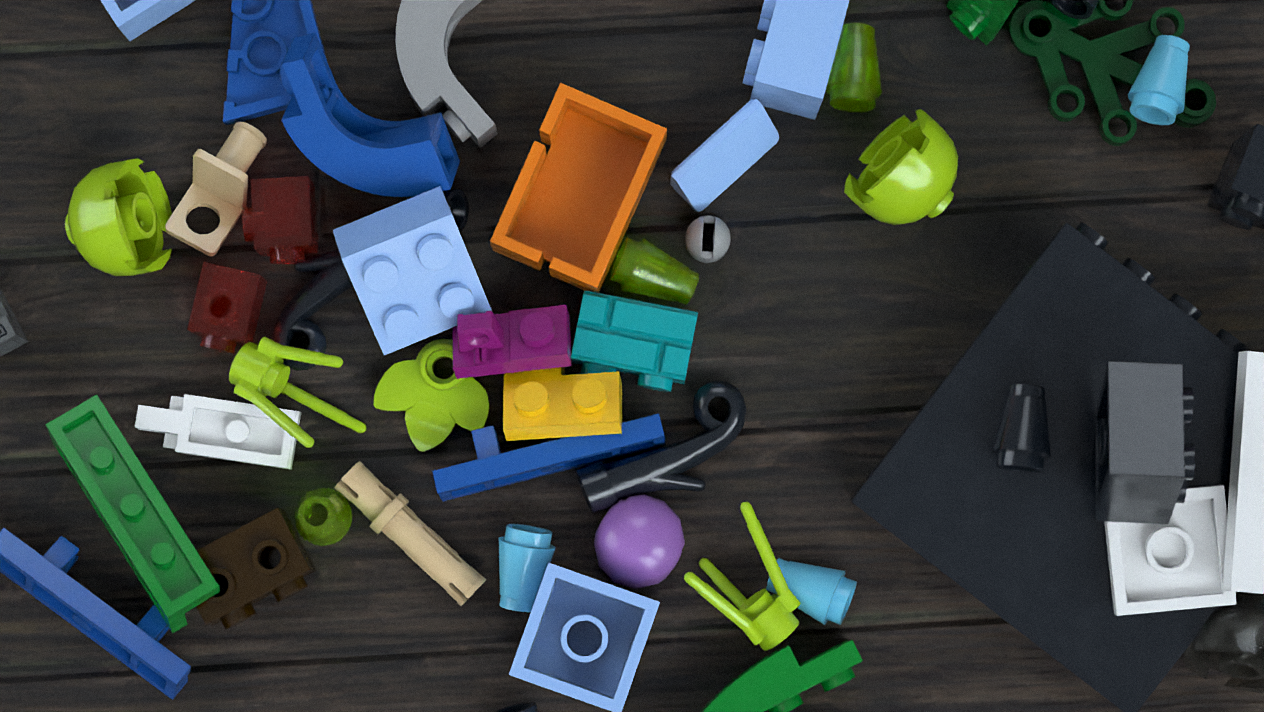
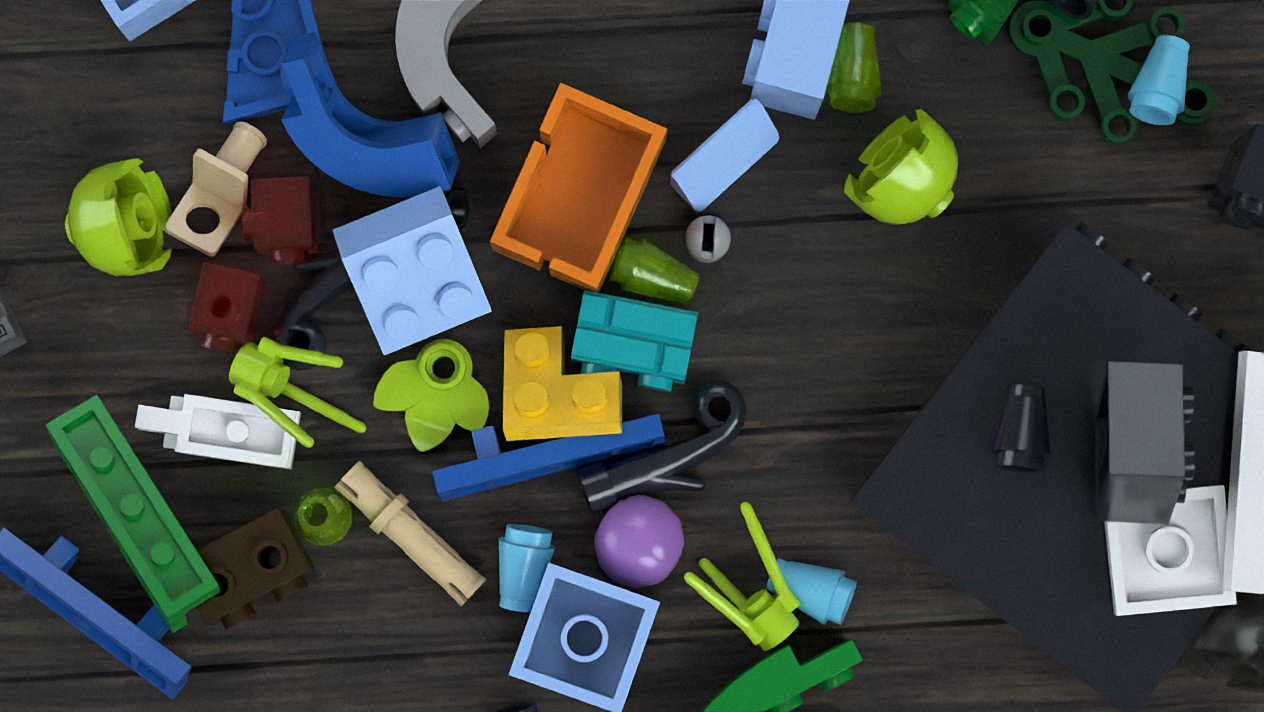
magenta hinge [453,305,572,379] -> none

